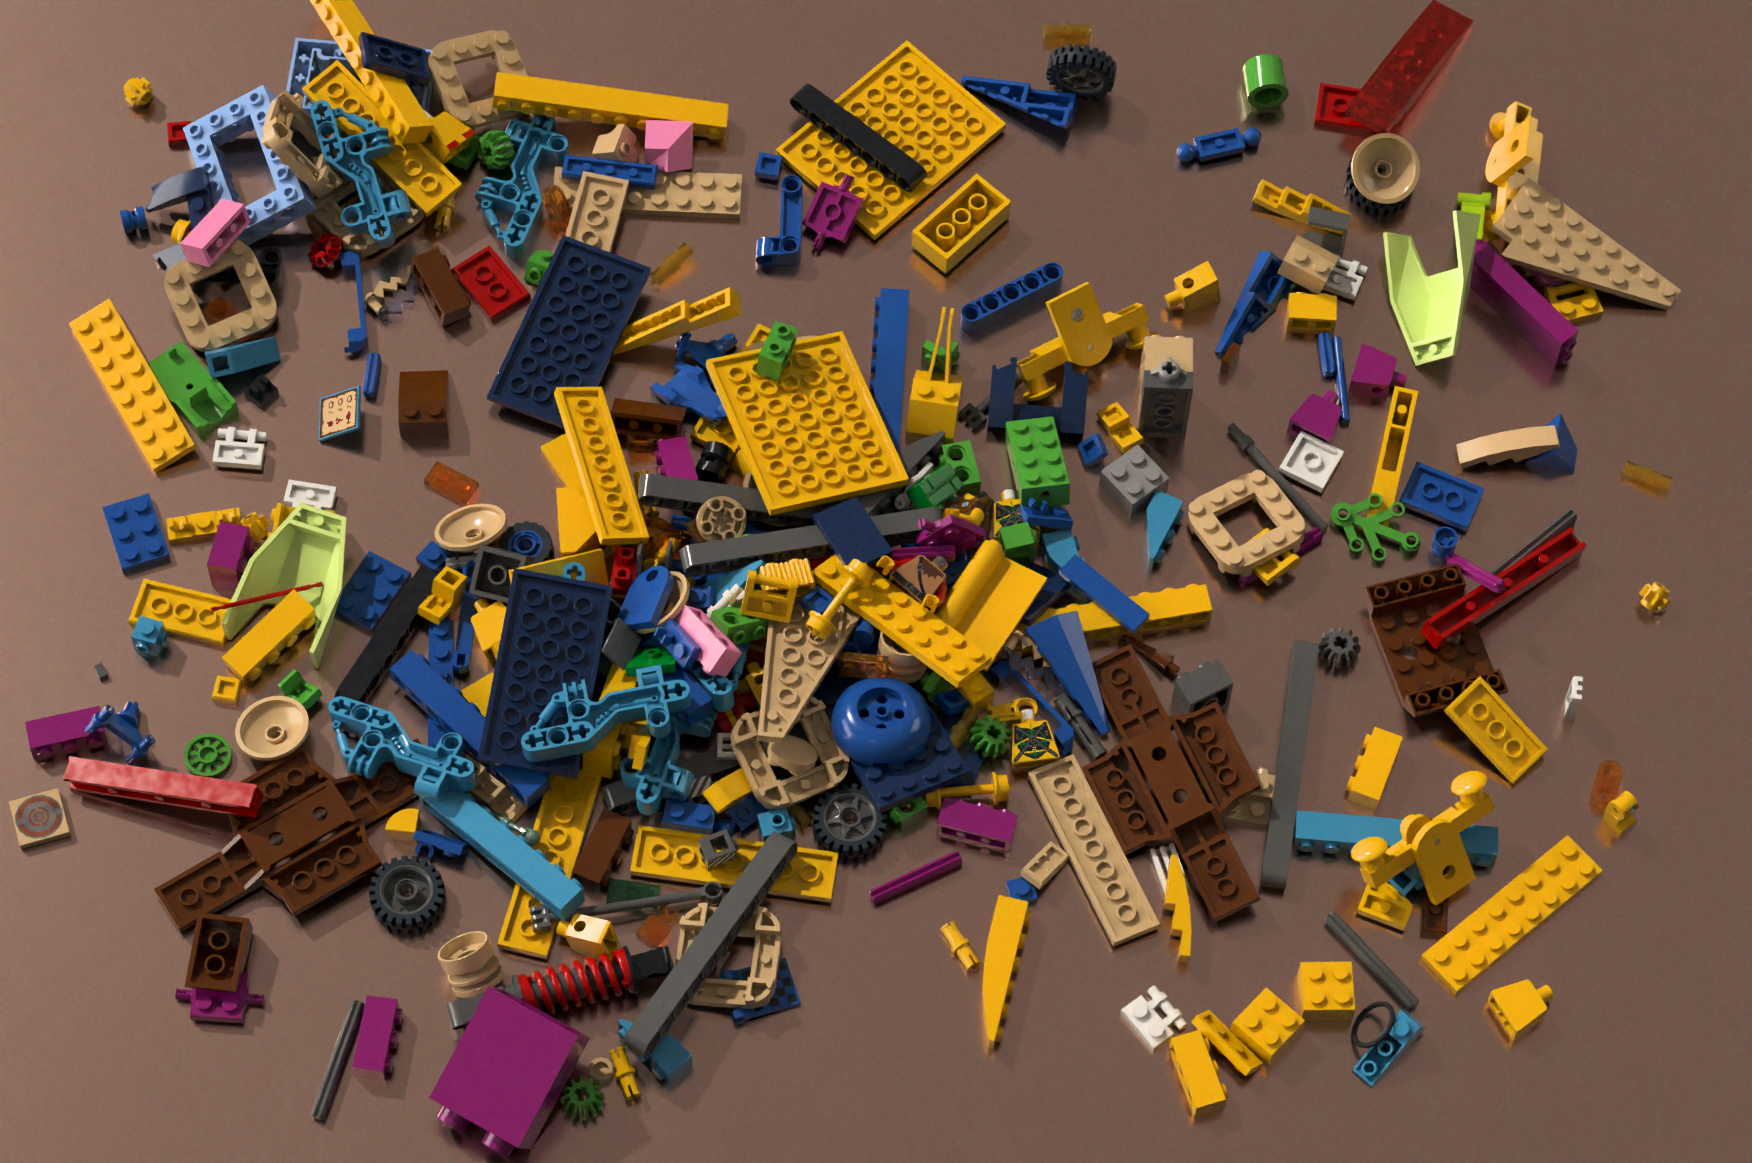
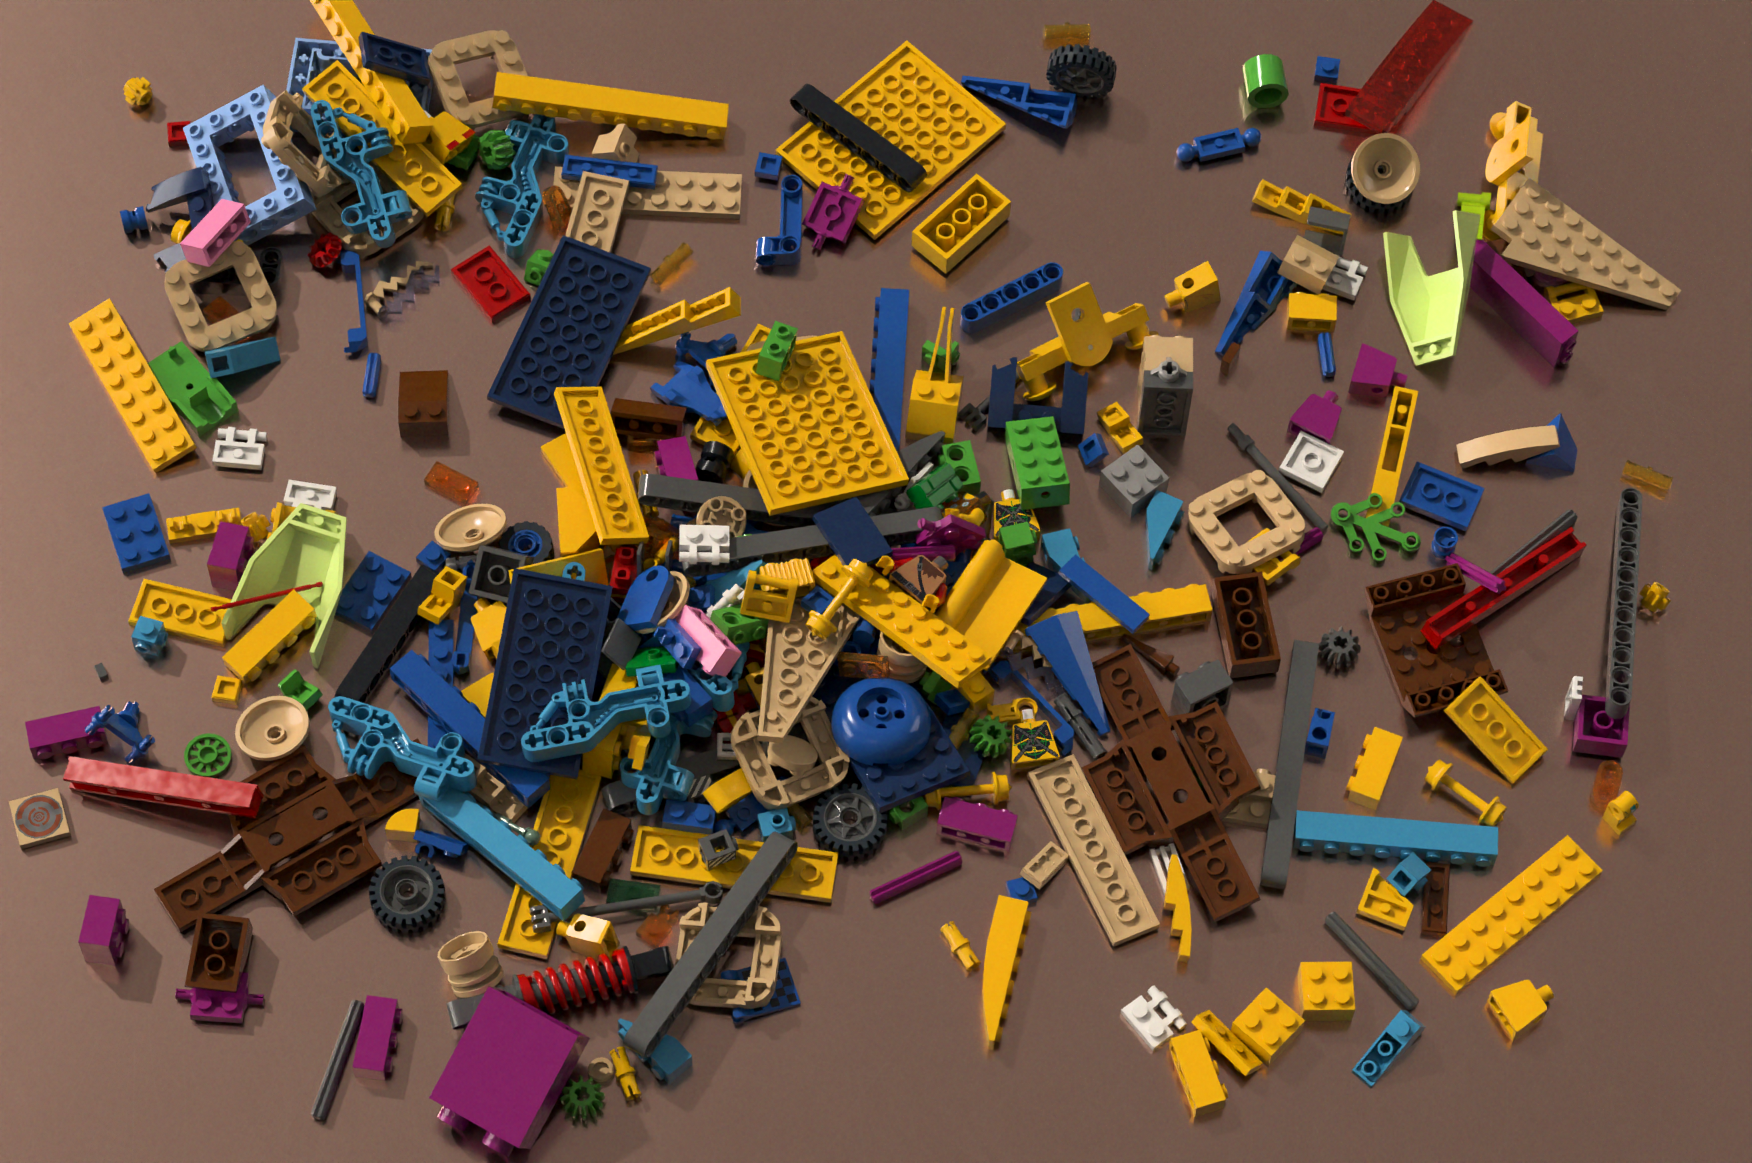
black tile [243,374,279,408] -> none
piece [318,386,361,442] -> none
reddish brown brick [410,248,471,326] -> none
bright pink slope [645,120,693,172] -> none
blue plate [1019,497,1074,530] -> none
blue bar [1332,336,1350,424] -> none
yellow piece [1351,771,1495,905] -> none
black piece [1352,1001,1395,1048] -> none
none -> magenta brick [78,895,129,966]
none -> white plate [679,525,729,565]
none -> reddish brown brick [1211,572,1281,678]
none -> blue leg [1304,707,1335,759]
none -> blue plate [1314,56,1340,83]
none -> yellow piece [1424,759,1507,827]
none -> magenta brick [1573,694,1630,758]
none -> dark grey beam [1605,488,1642,719]

